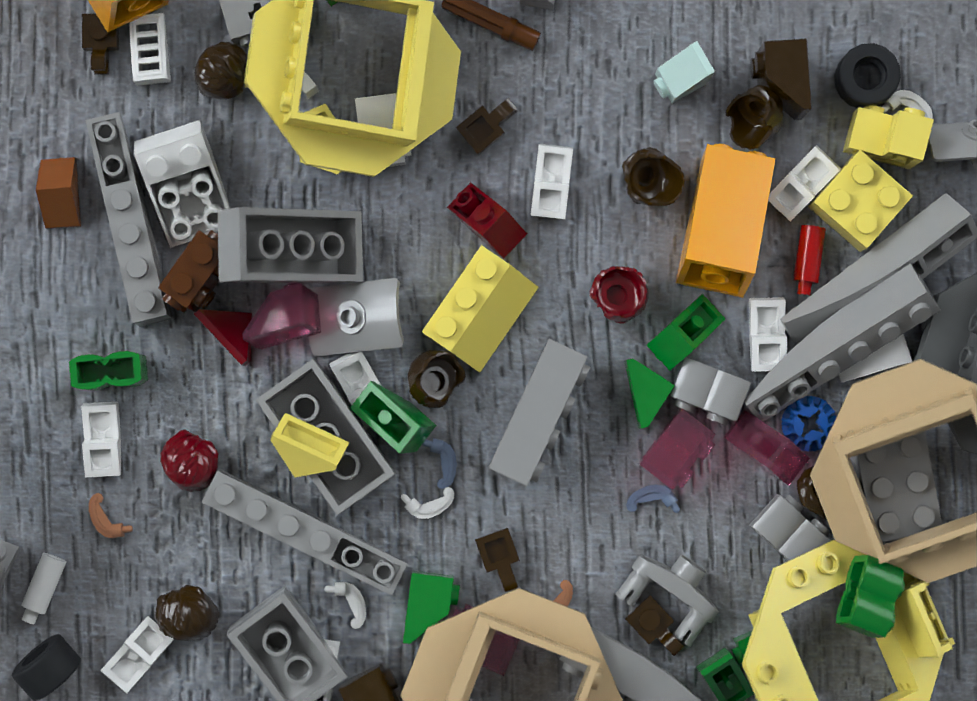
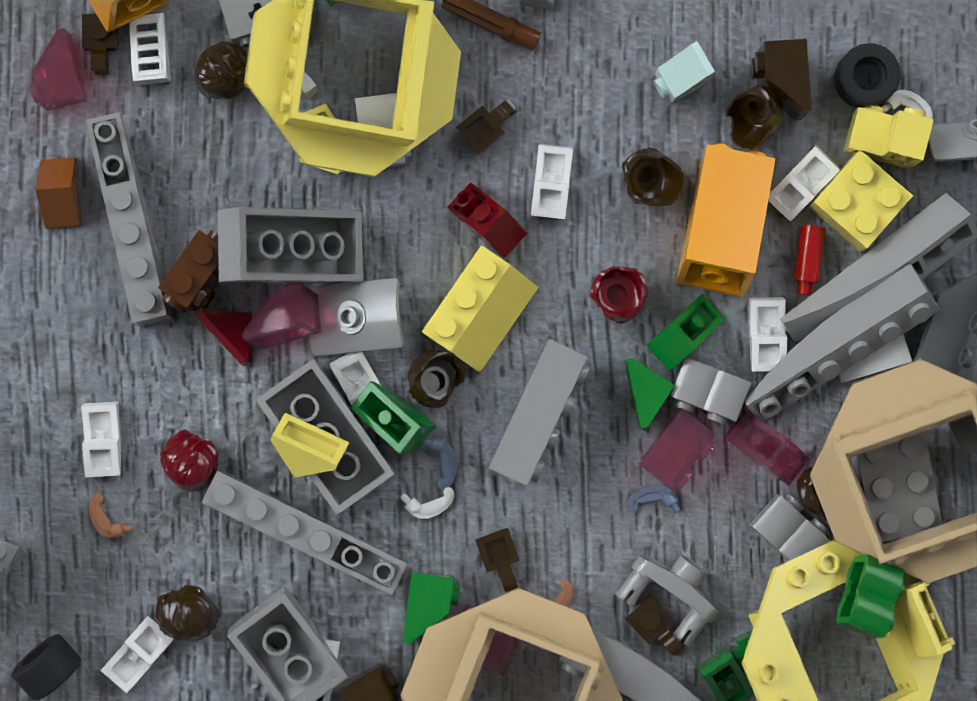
white cylinder [21,553,66,624] -> none
green brick [69,351,148,391] -> none
white slope [134,120,230,248] -> none
white piece [324,582,366,629] -> none
blue gear [781,396,836,452] -> none
none -> clear pink slope [30,28,88,111]

